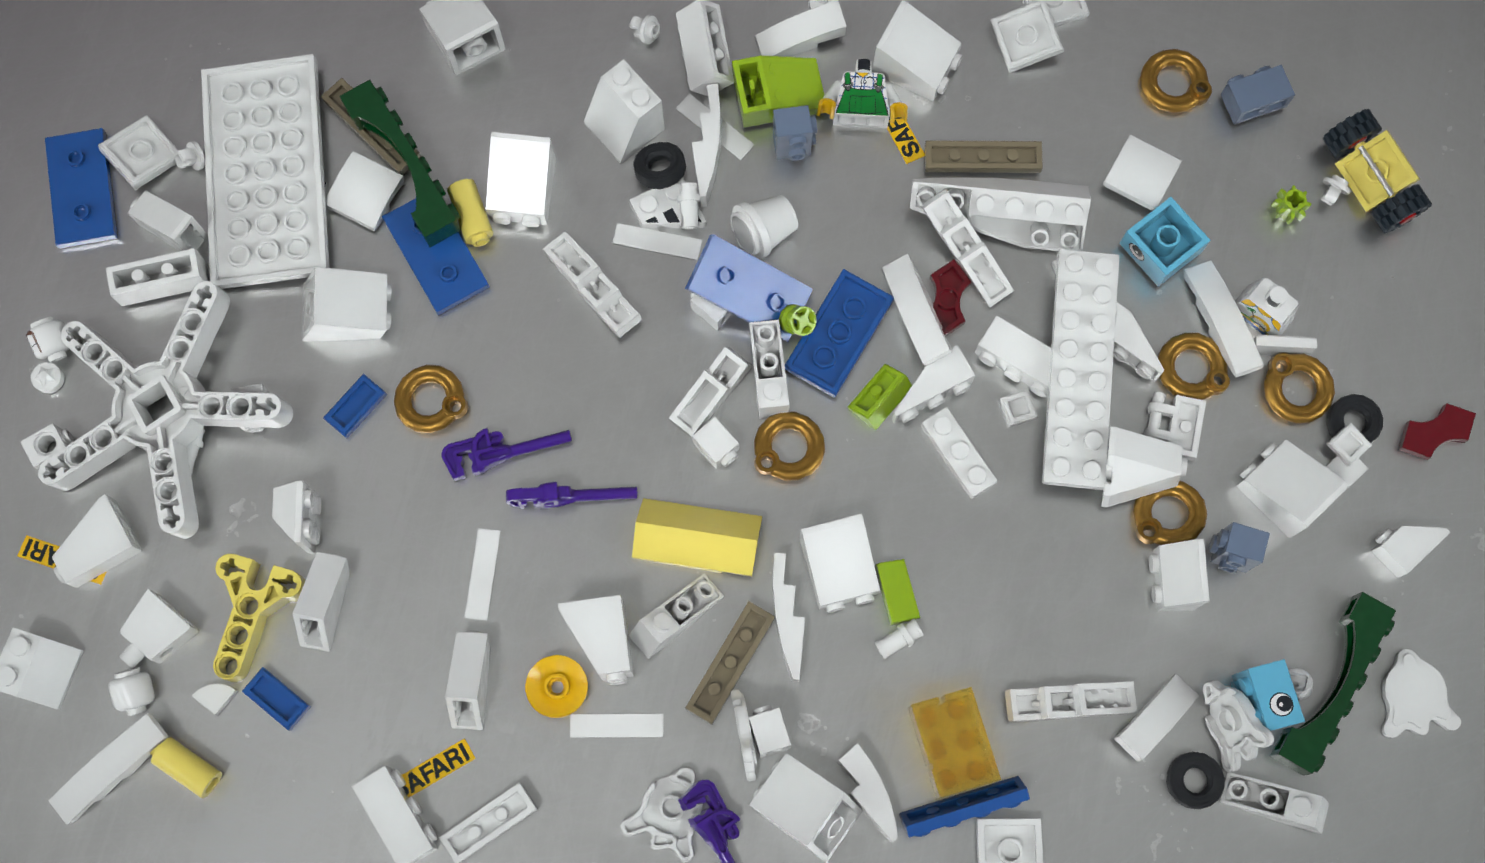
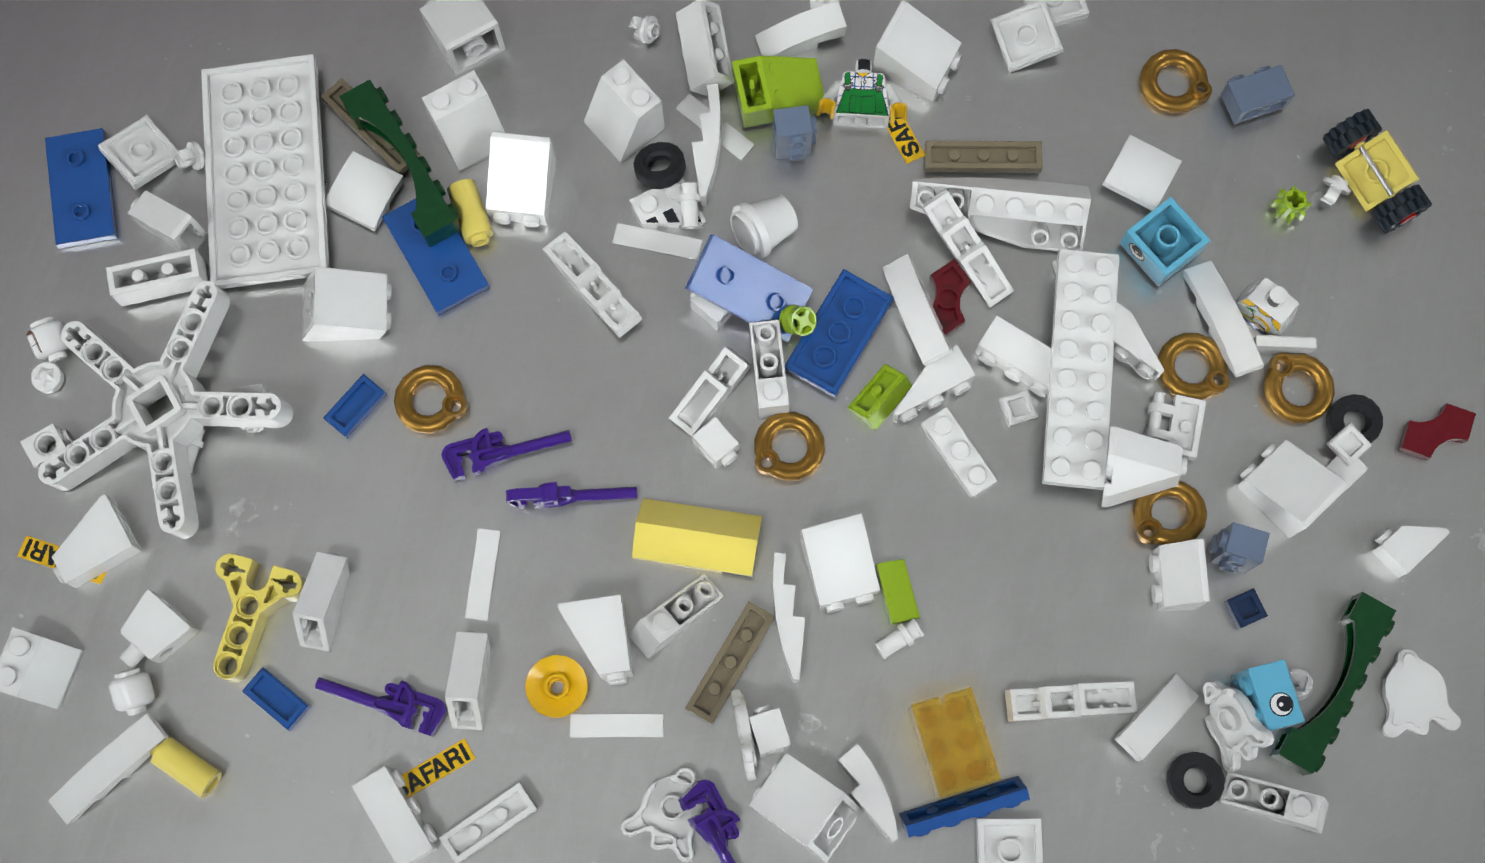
white tile [192,684,238,716] -> none
white slope [272,481,321,553] -> none
none -> dark purple piece [315,677,448,737]
none -> white slope [421,70,505,173]
none -> dark blue tile [1224,588,1268,629]

